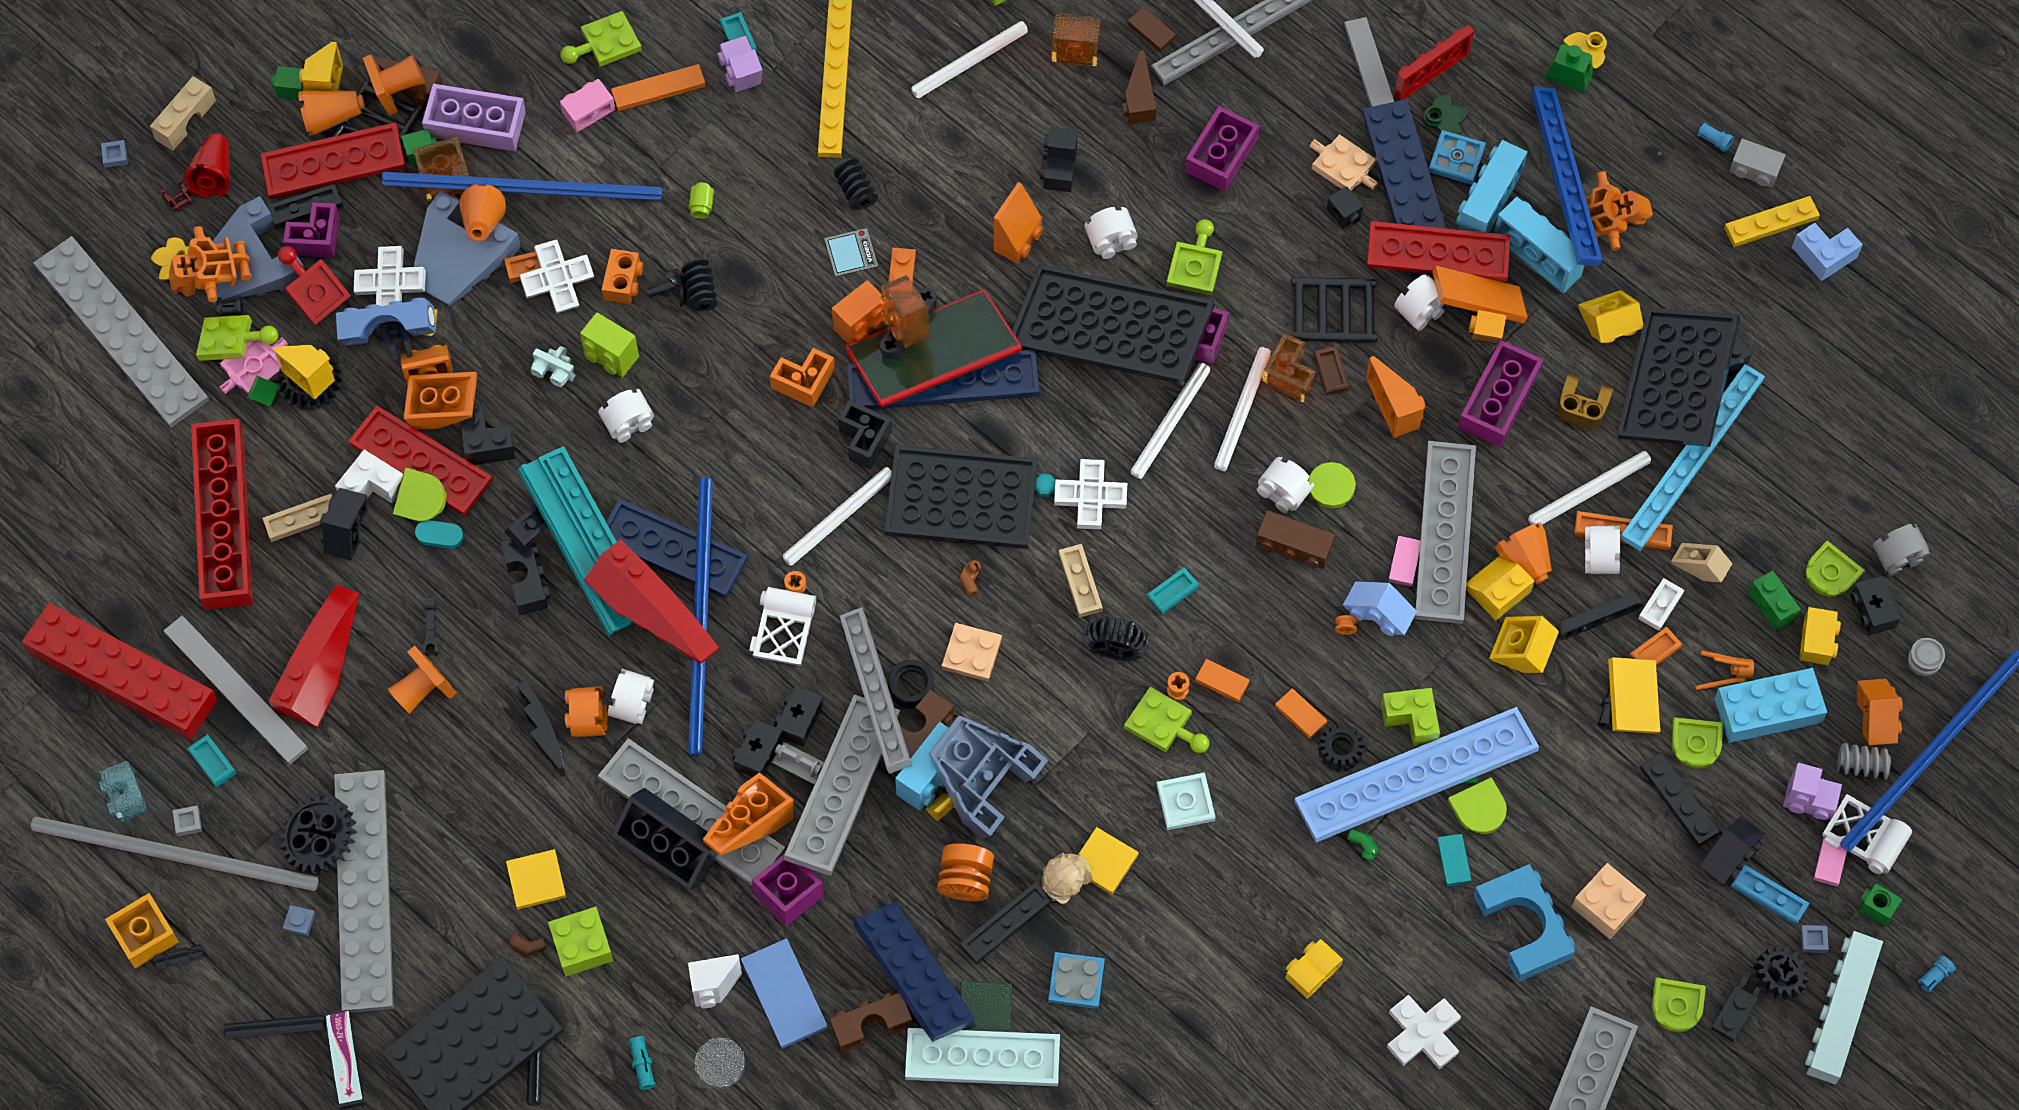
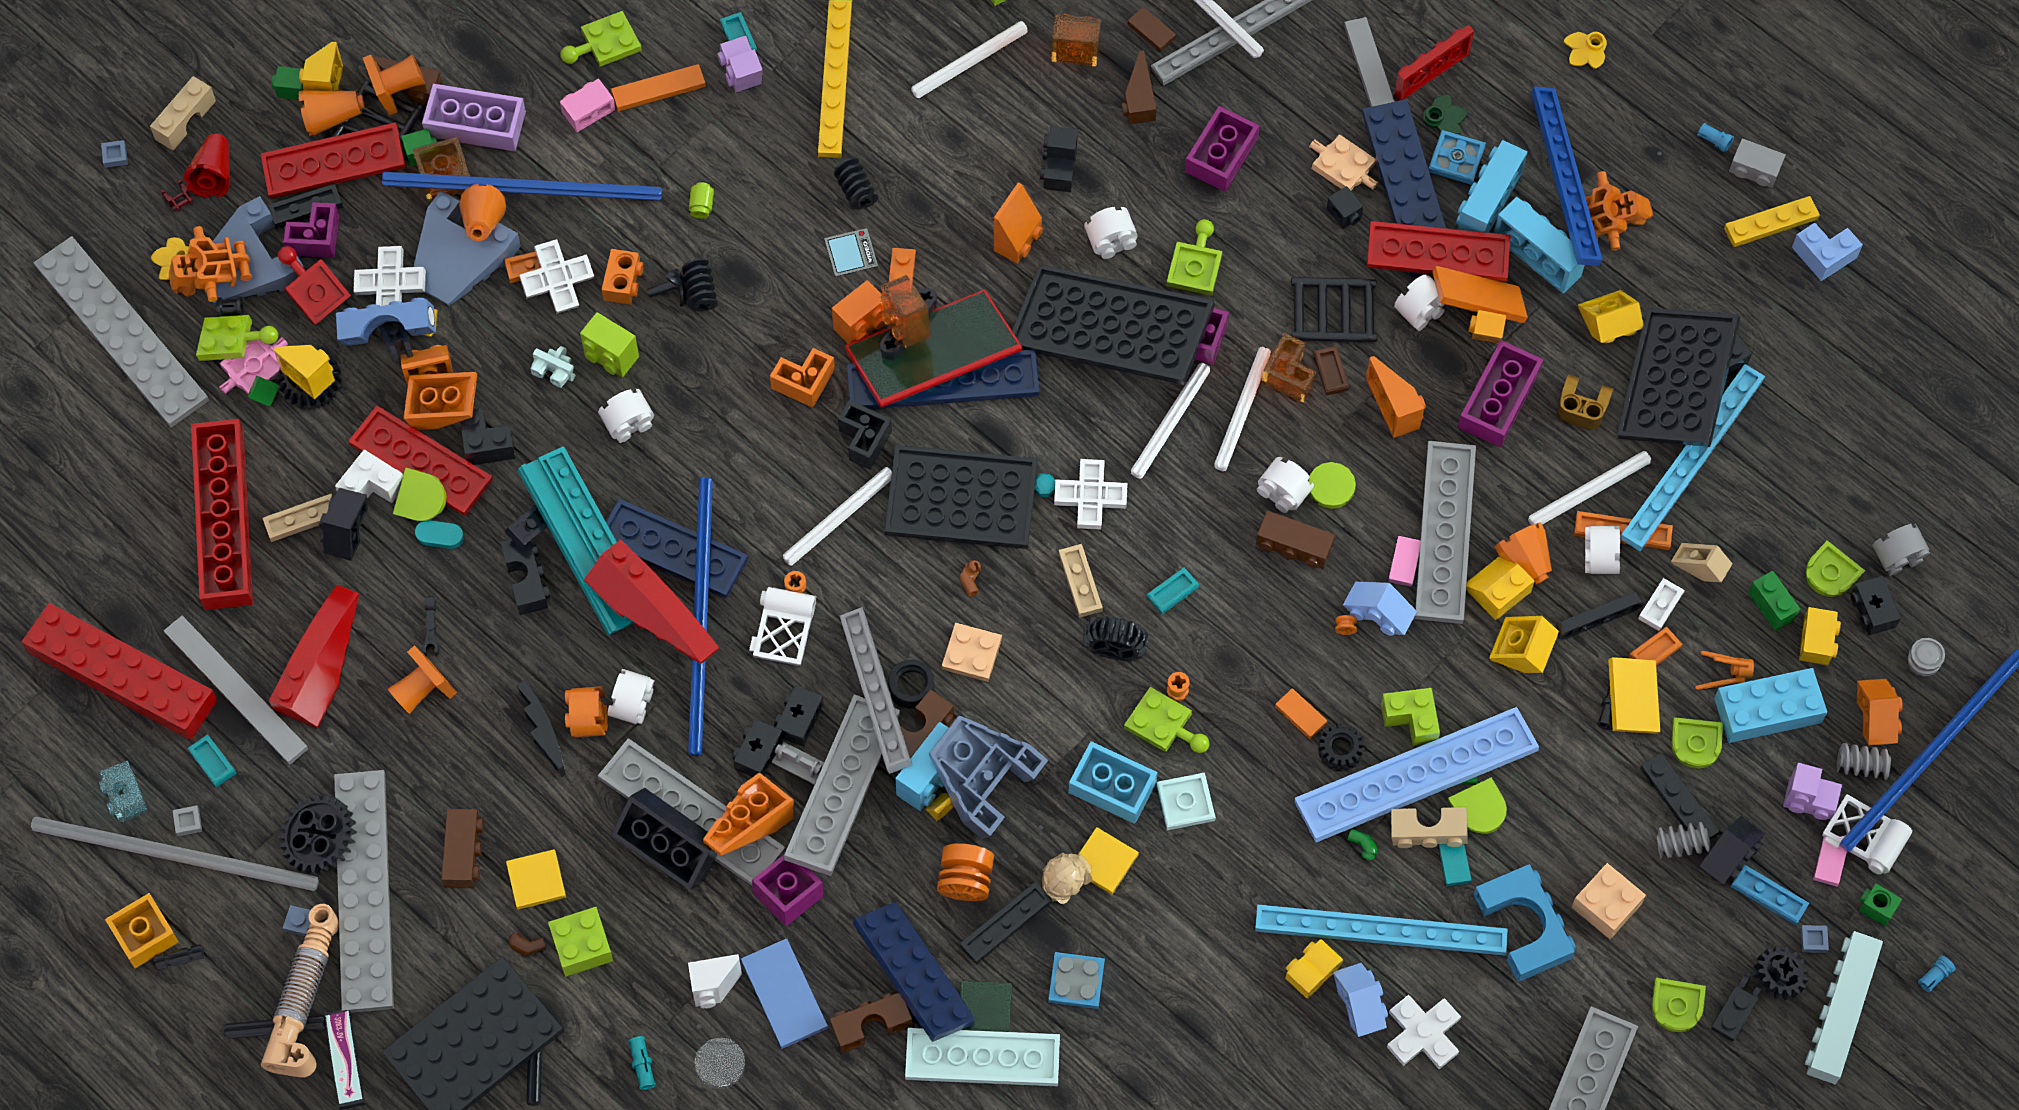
orange tile [1195,659,1250,703] -> none
green torso [1544,44,1593,93] -> none
none -> light nougat piece [261,904,339,1078]
none -> reddish brown brick [442,809,484,888]
none -> medium azure brick [1068,742,1158,824]
none -> medium azure plate [1255,905,1507,956]
none -> light blue brick [1333,963,1388,1037]
none -> tan arch [1391,807,1468,848]
none -> light grey piece [1657,822,1711,859]

